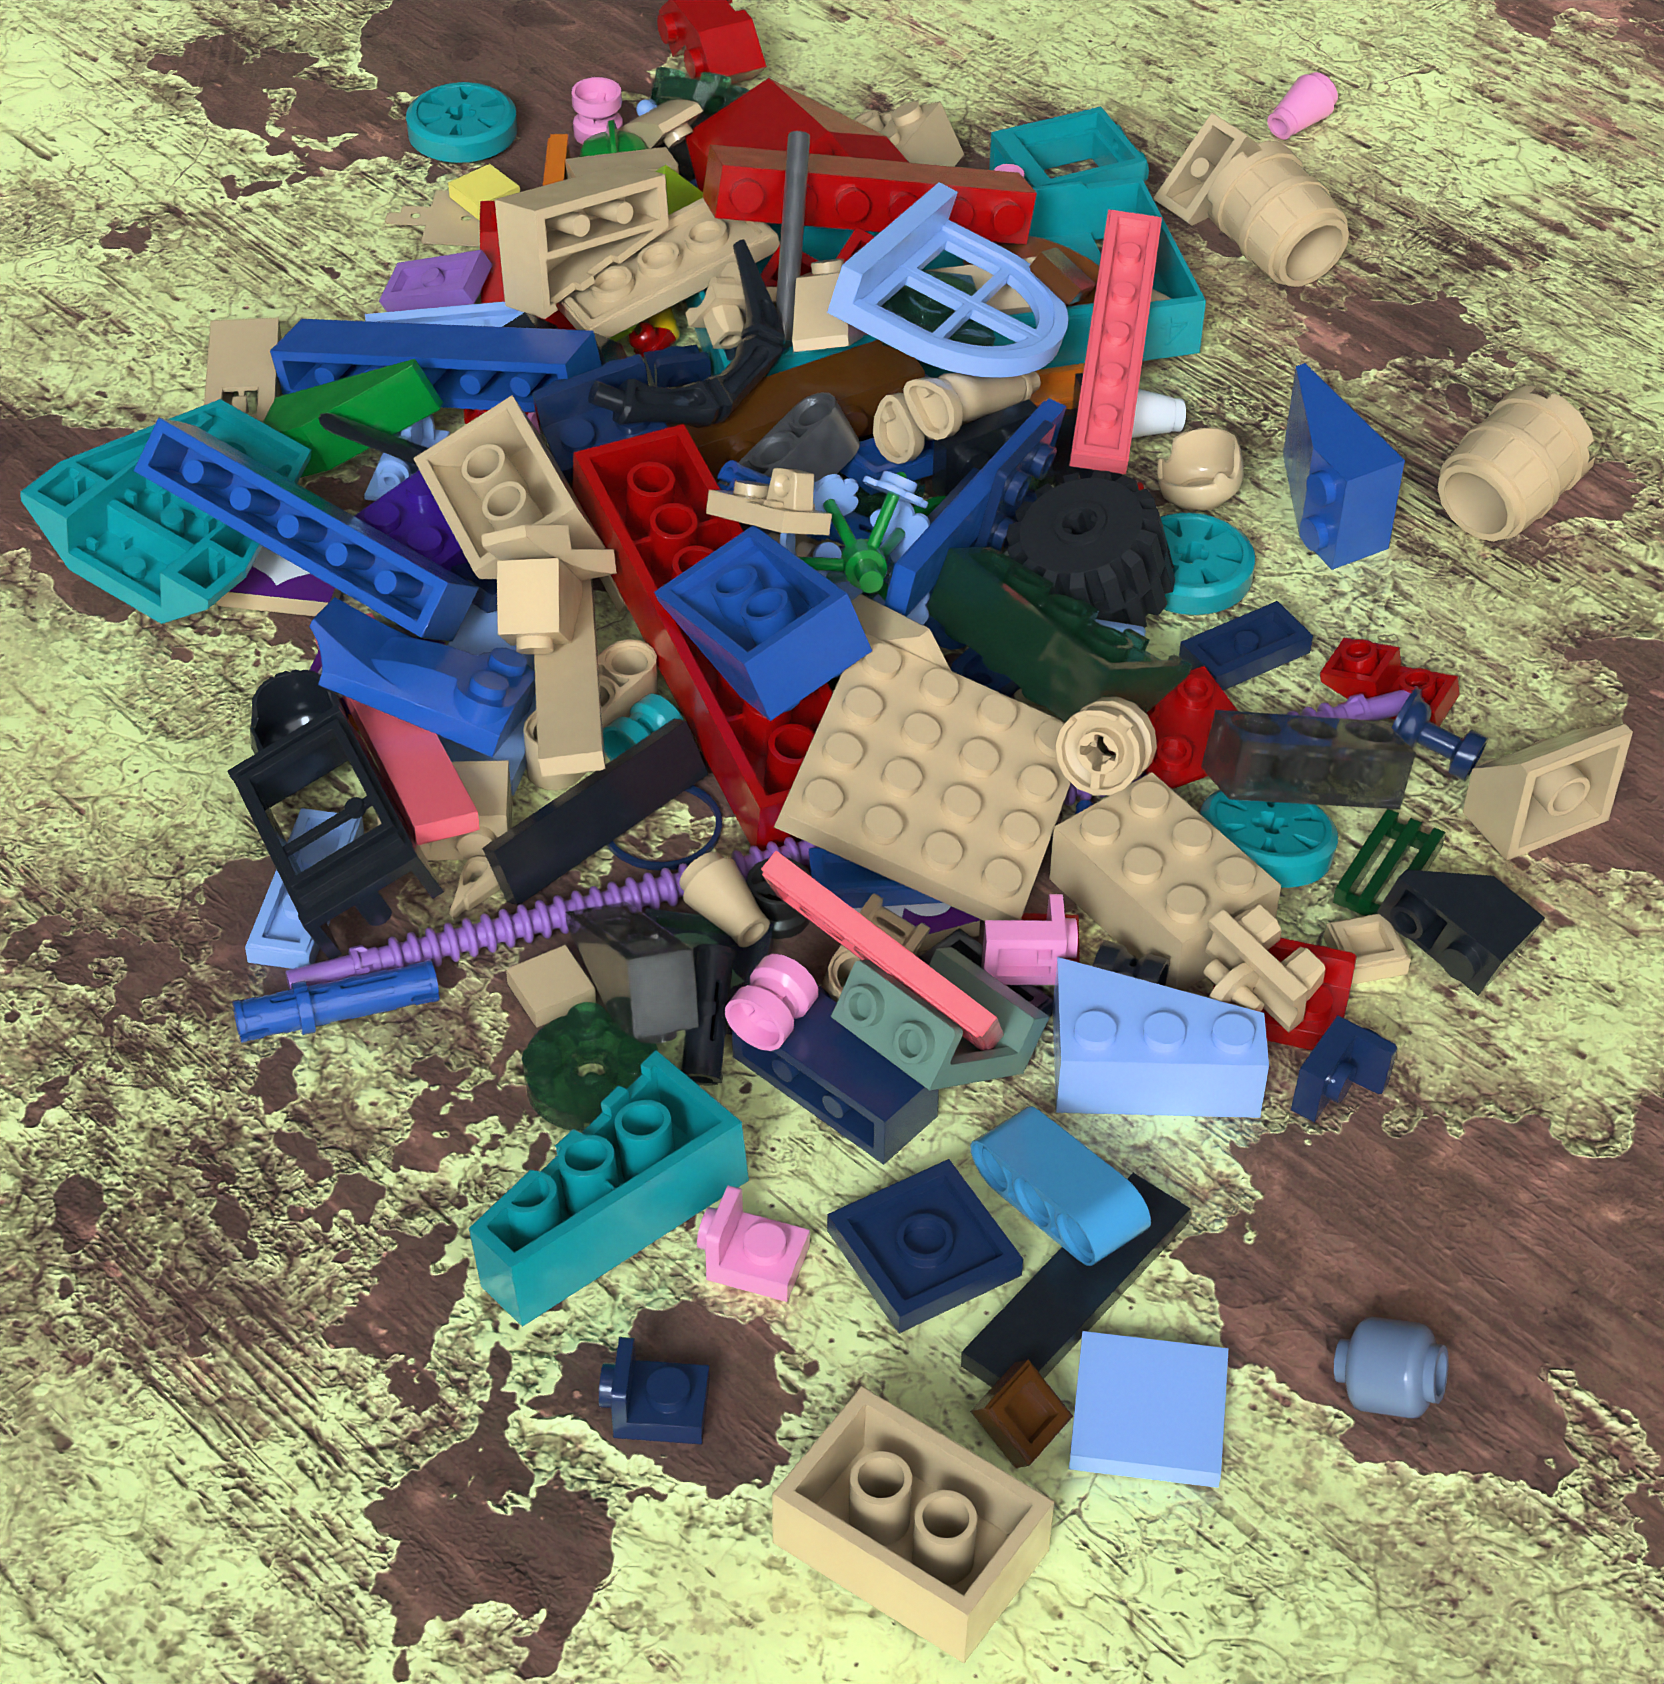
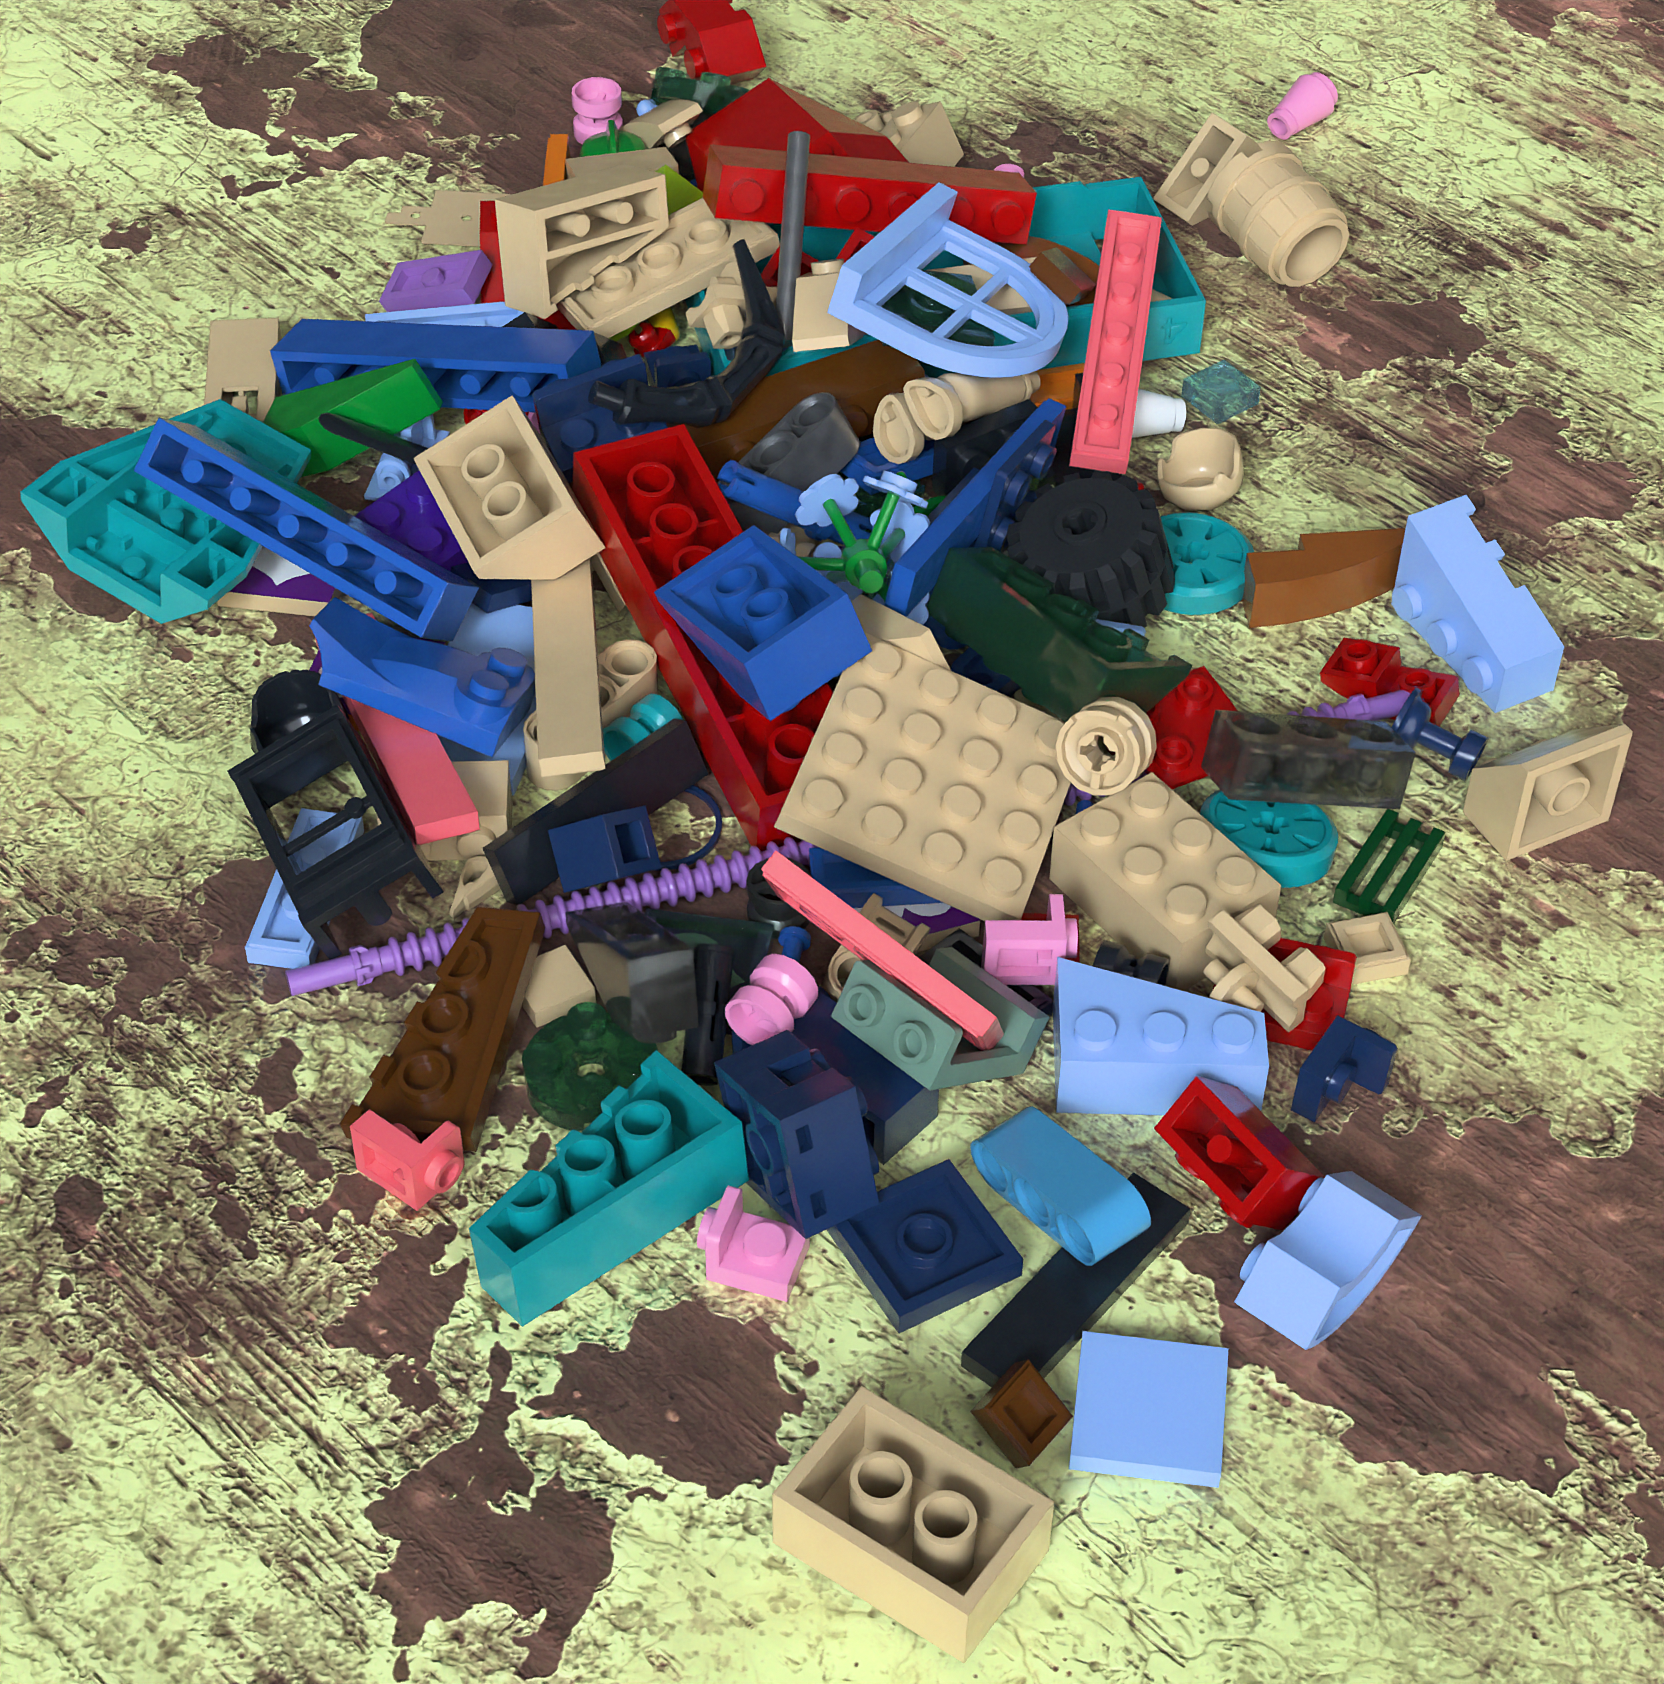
blue pin [232,959,440,1043] -> none
teal wheel [406,82,518,163] -> none
light yellow tile [448,164,520,221] -> none
tan slope [481,524,617,581] -> none
tan slope [497,558,583,655] -> none
dark blue bracket [599,1337,710,1444] -> none
tan cone [679,852,770,947] -> none
tan hinge [706,468,832,535] -> none
teal window [989,106,1149,187] -> none
dark blue plate [1179,601,1313,691] -> none
blue slope [1283,363,1405,570] -> none
sand blue head [1334,1317,1448,1419] -> none
black slope [1377,870,1545,996] -> none
tan piece [1438,386,1595,542] -> none
none -> reddish brown wing [339,907,545,1152]
none -> coral bracket [350,1109,465,1211]
none -> dark blue brick [548,805,662,893]
none -> dark blue piece [714,1030,879,1239]
none -> blue piece [778,926,811,964]
none -> red brick [1154,1076,1325,1231]
none -> clear light blue plate [1181,360,1261,424]
none -> light blue brick [1234,1171,1422,1350]
none -> dark orange slope [1242,528,1405,628]
none -> light blue wedge [1391,495,1564,713]

